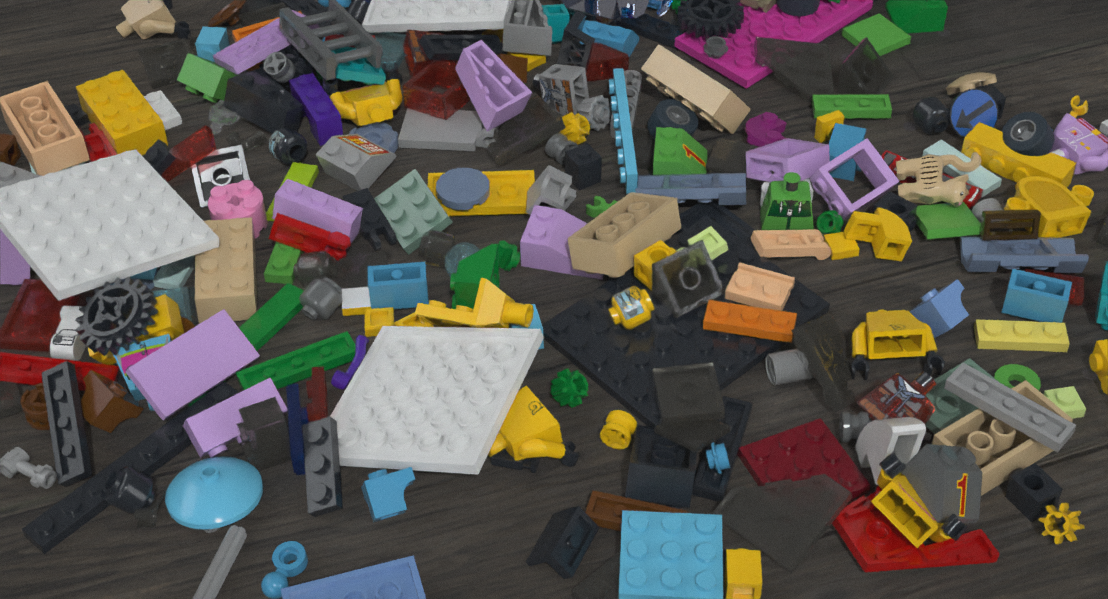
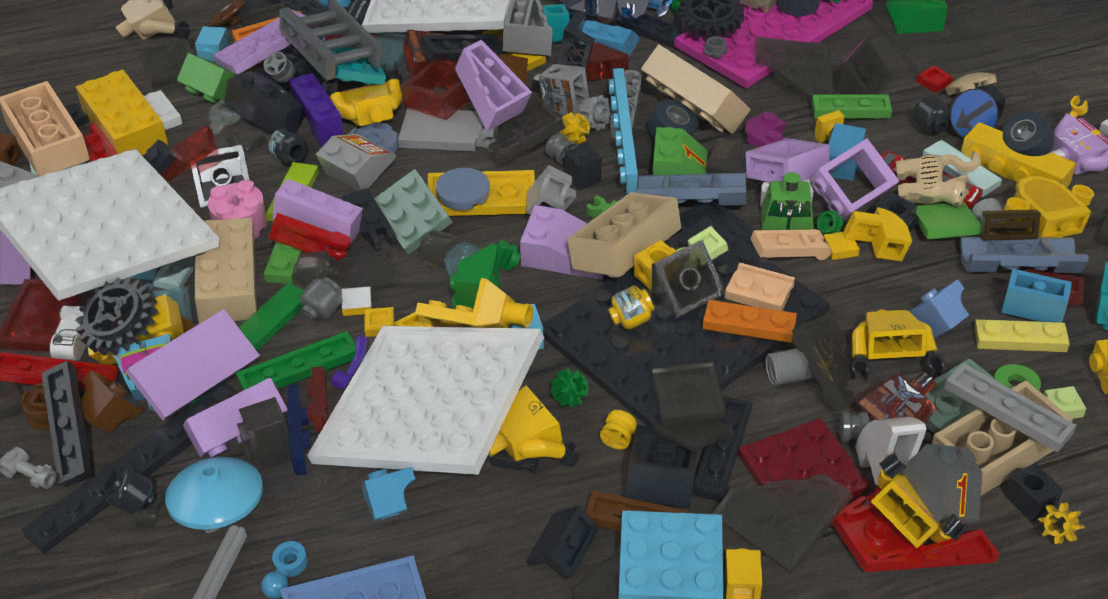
black plate [303,416,343,517] -> none
dark azure brick [368,262,429,309] -> none
dark azure plate [706,442,730,474] -> none
bright green tile [842,13,911,59] -> none
none -> red tile [916,65,953,93]

